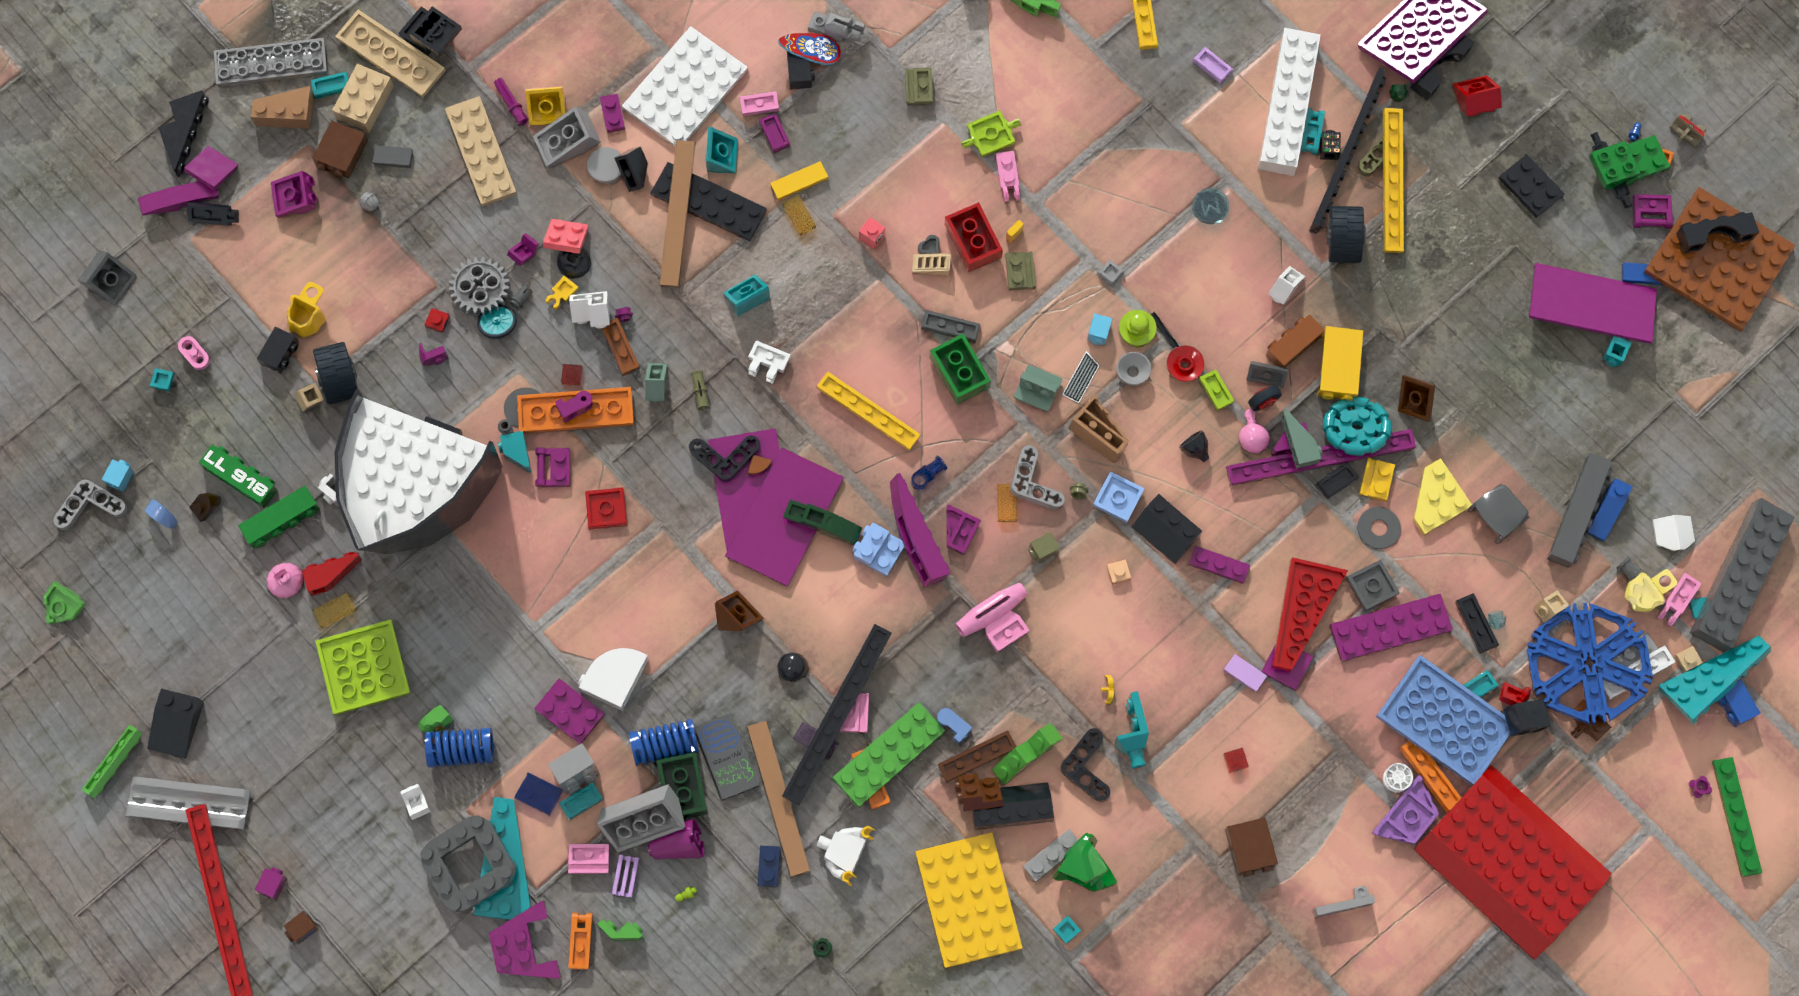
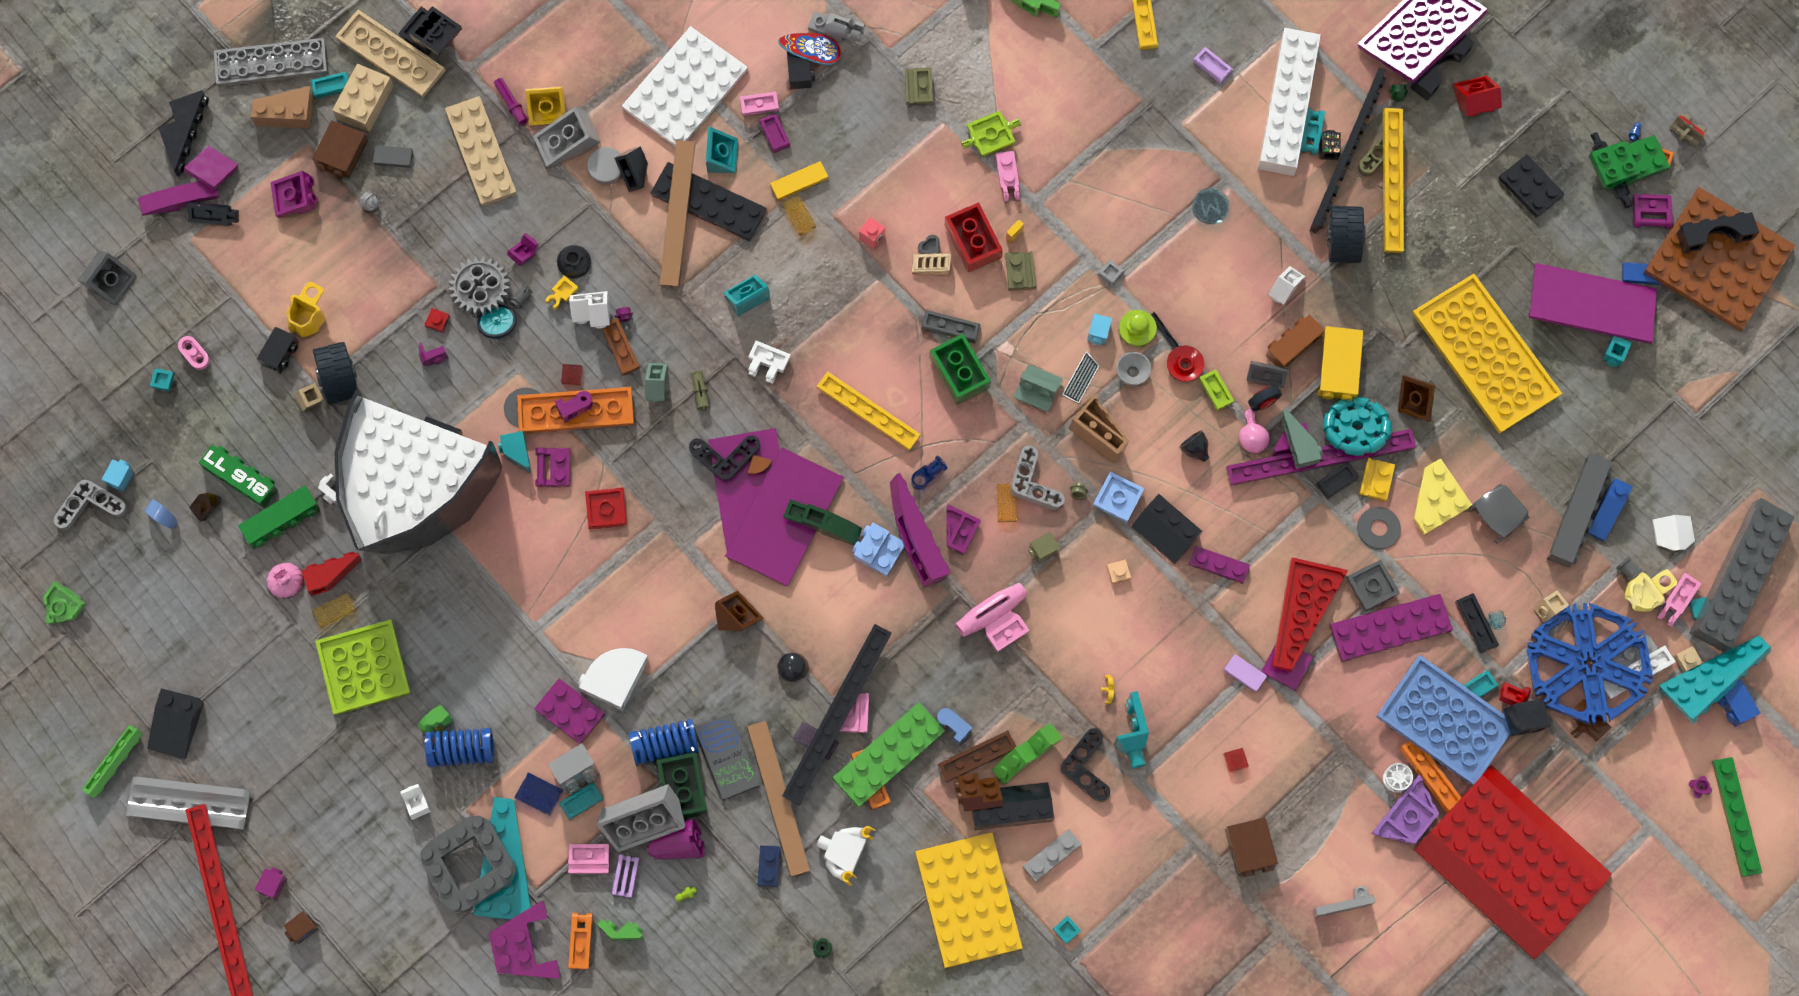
dark grey pin [498,419,514,435] -> none
coral plate [543,219,588,254] -> none
magenta plate [600,93,625,133] -> none
green piece [1052,833,1117,892] -> none
none -> yellow plate [1412,274,1562,434]

